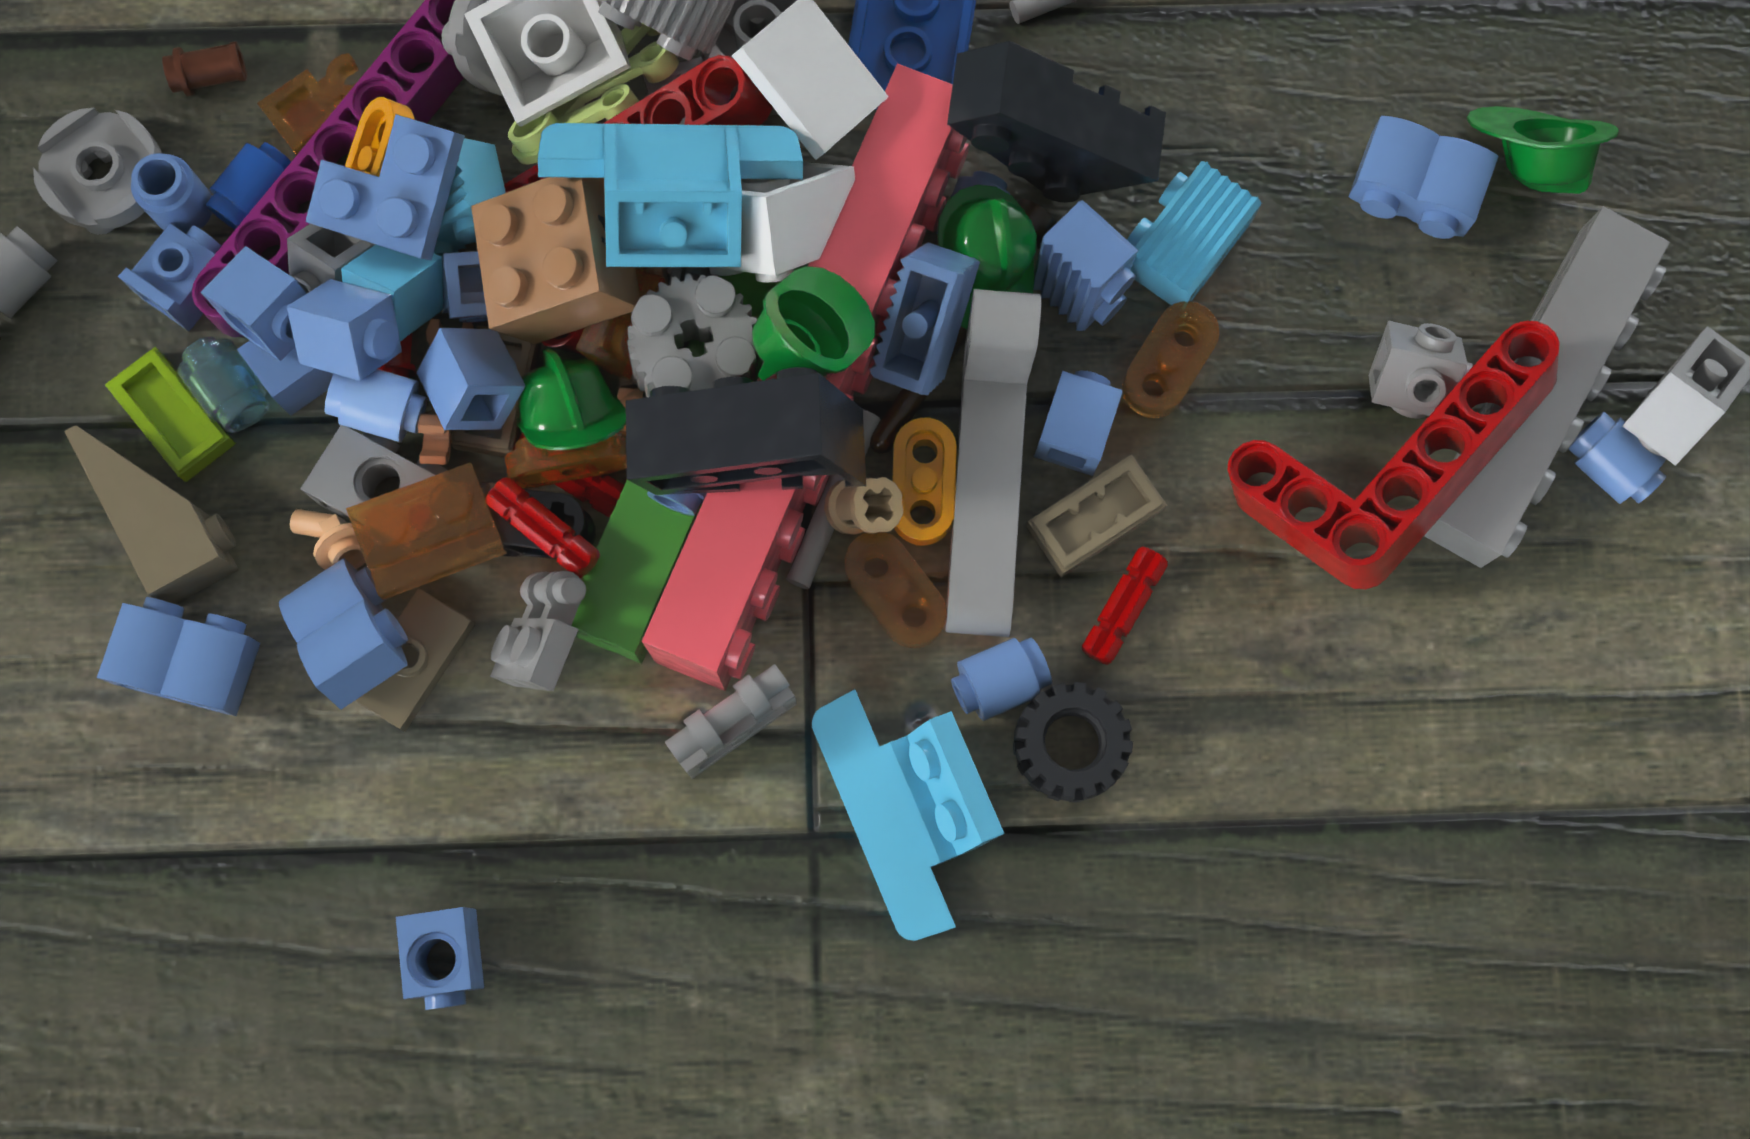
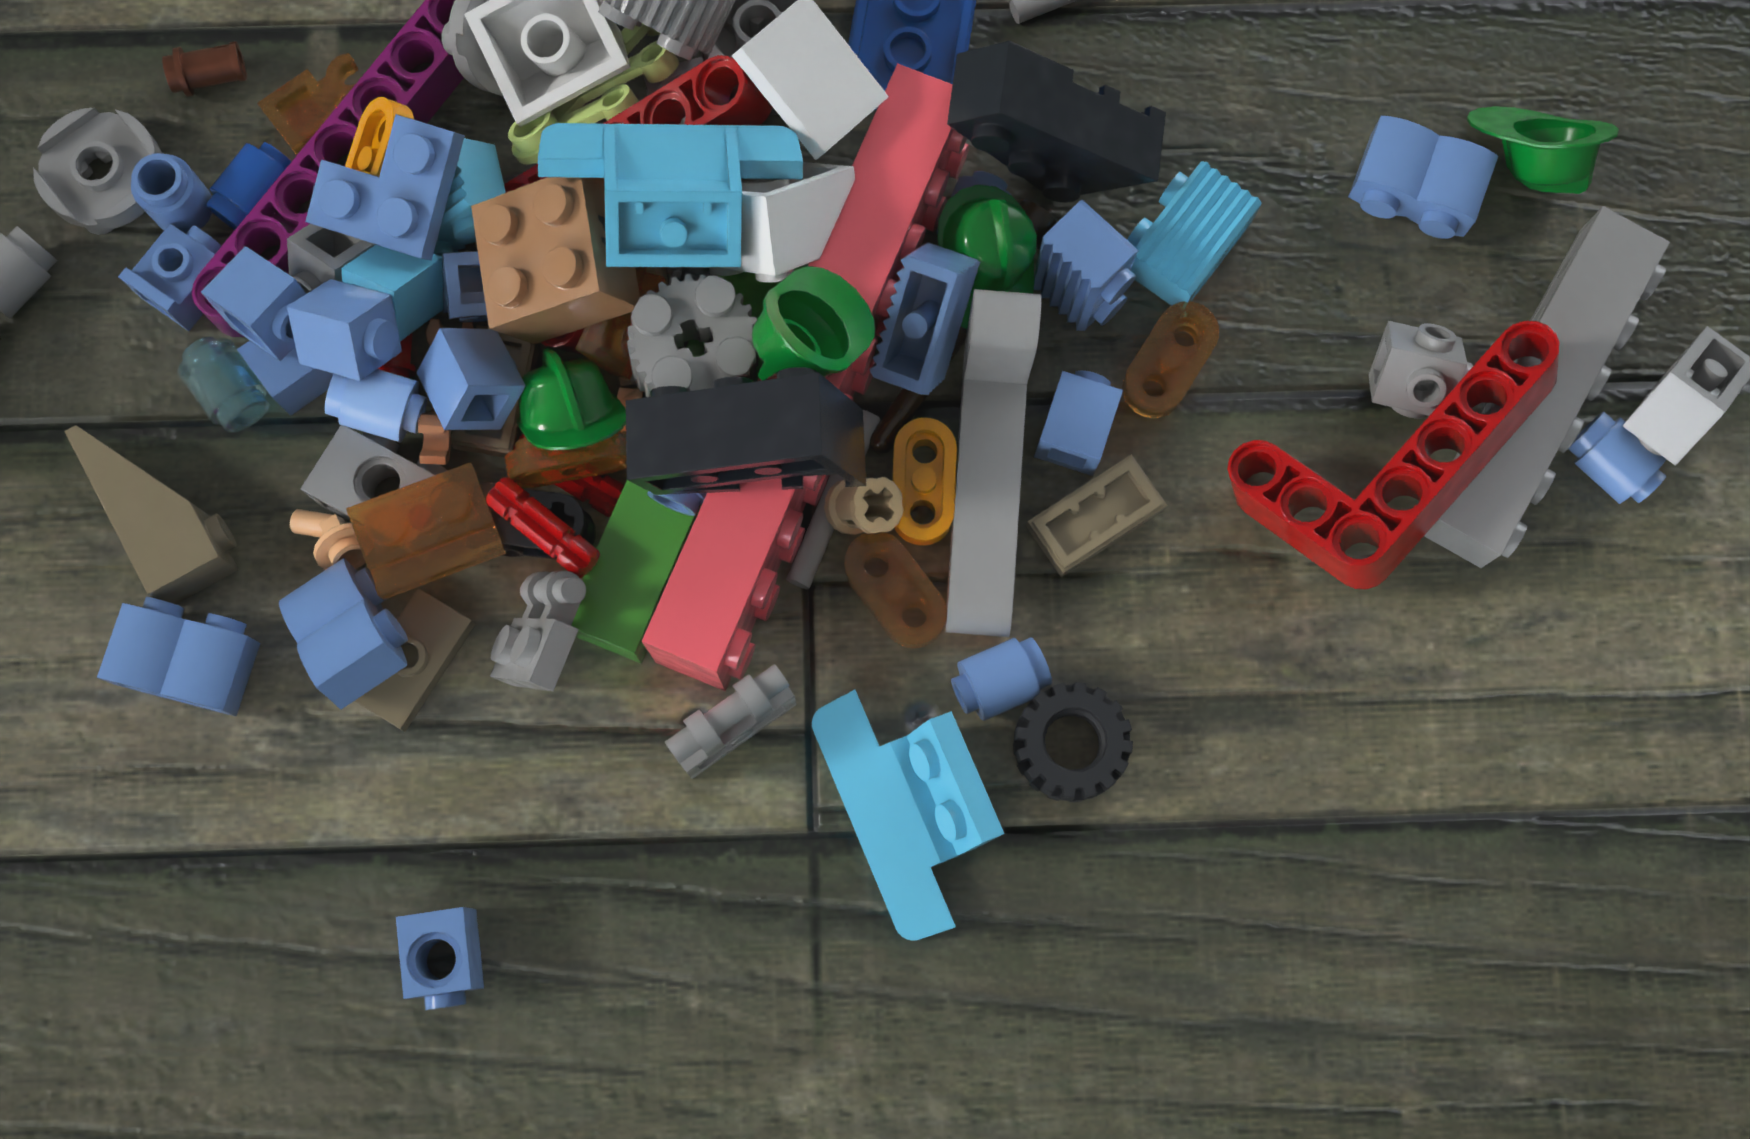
lime tile [105,347,236,482] -> none
red axle [1082,546,1168,665] -> none

